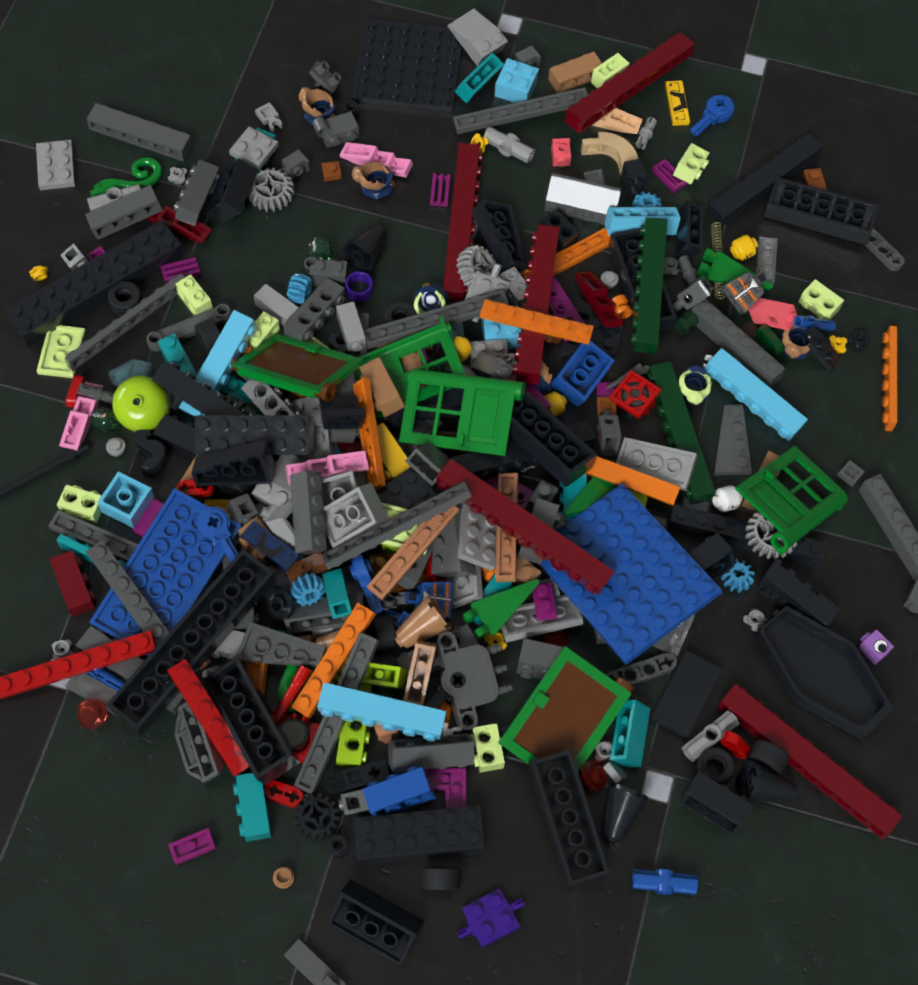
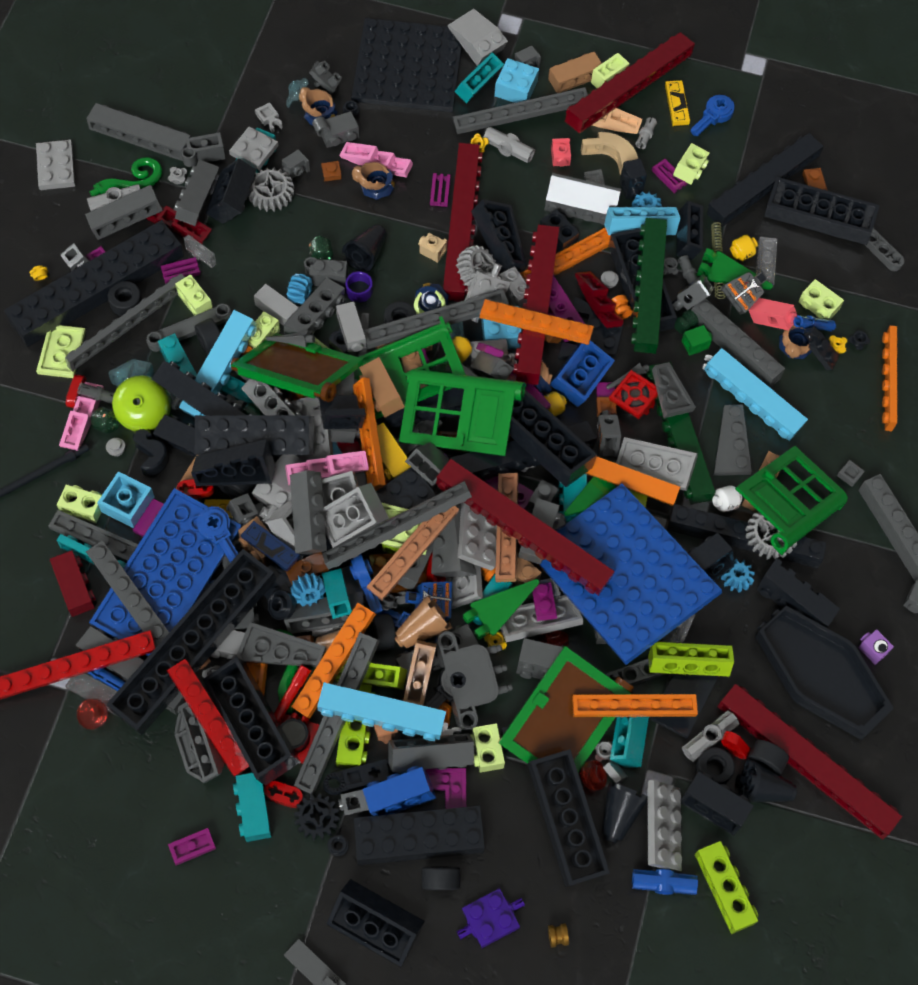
light grey plate [52,639,73,660] -> none
medium nougat plate [273,867,294,889] -> none
piece [678,366,712,405] -> none
light grey plate [743,608,767,631] -> none
dark green beam [755,324,784,356] -> none
none -> dark grey hinge [181,132,225,167]
none -> clear plate [184,235,216,268]
none -> dark grey piece [266,330,315,347]
none -> clear light blue plate [286,78,309,108]
none -> tan brick [418,233,447,263]
none -> magenta tile [476,343,504,359]
none -> pearl gold wheel [548,923,569,948]
none -> orange plate [572,694,698,717]
none -> lime brick [648,642,734,677]
none -> light grey plate [648,780,682,872]
none -> dark grey wing [652,362,696,418]
none -> green brick [682,325,712,356]
none -> lime brick [695,841,758,934]

